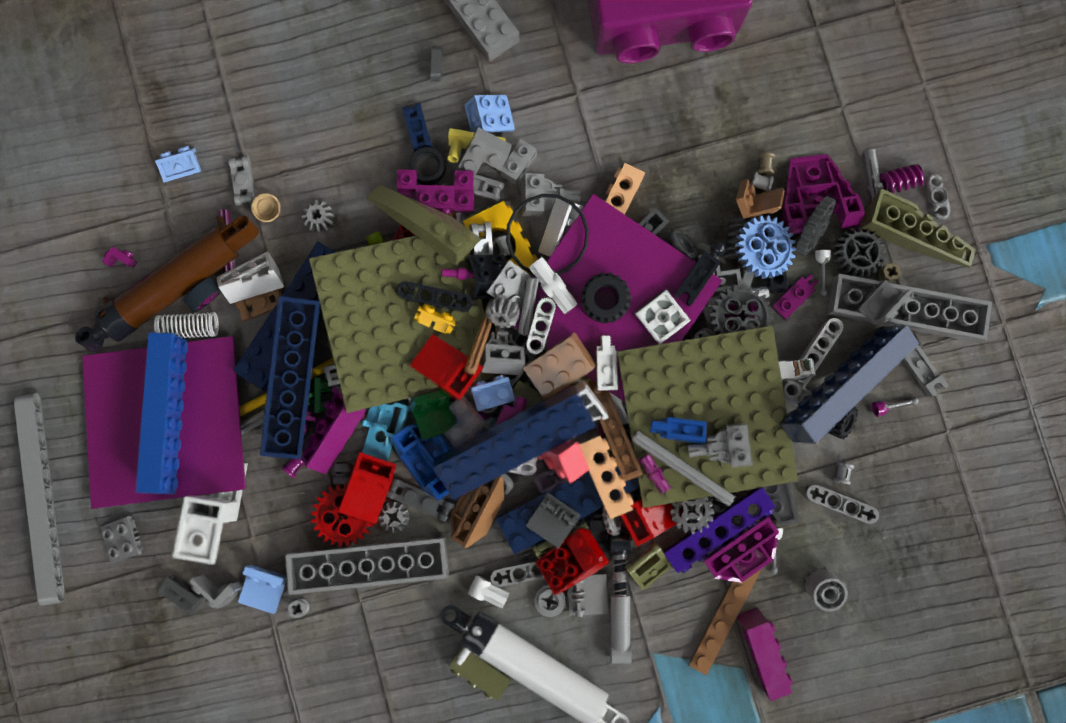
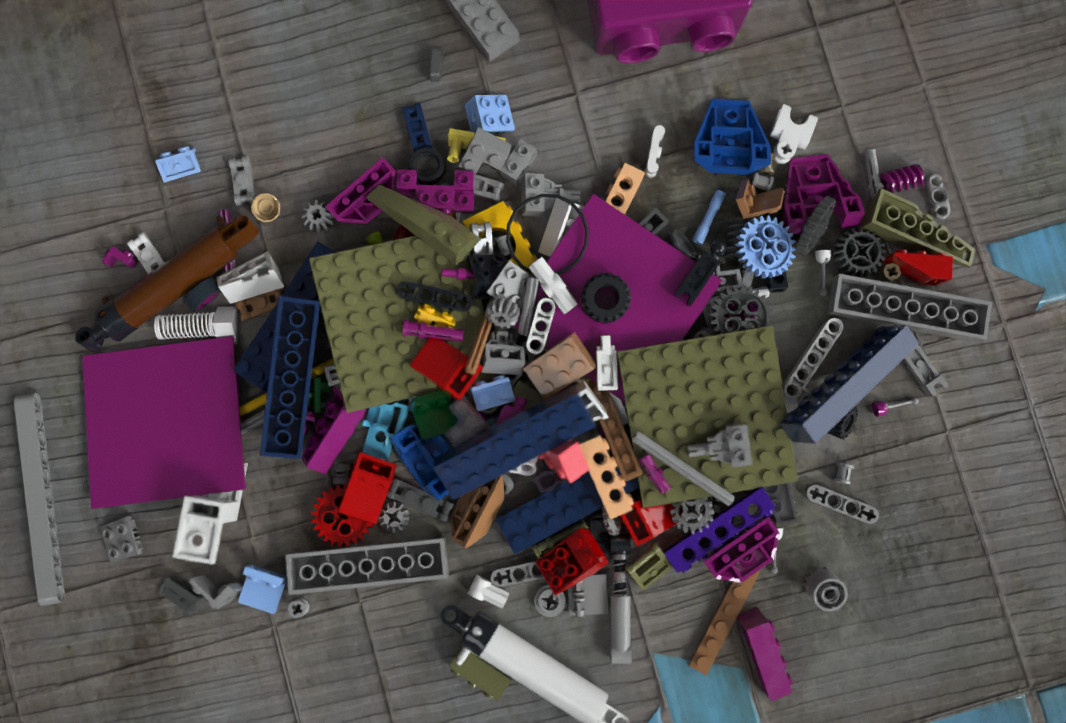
blue brick [136,333,188,494] -> none
magenta bush [281,459,305,478] -> none
dark grey hinge [526,493,581,548] -> none
white piece [635,290,691,345] -> none
blue hinge [650,417,707,443] -> none
magenta hinge [772,274,818,320] -> none
white leg [779,359,816,382] -> none
light grey bracket [858,280,913,325] -> none
none -> white plate [127,232,165,274]
none -> white slope [212,306,238,344]
none -> magenta wedge [325,157,396,225]
none -> magenta pin [403,319,464,342]
none -> white plate [645,125,665,178]
none -> light blue piece [692,190,726,245]
none -> blue wedge [694,99,771,175]
none -> white piece [769,104,818,164]
none -> red slope [882,250,953,286]

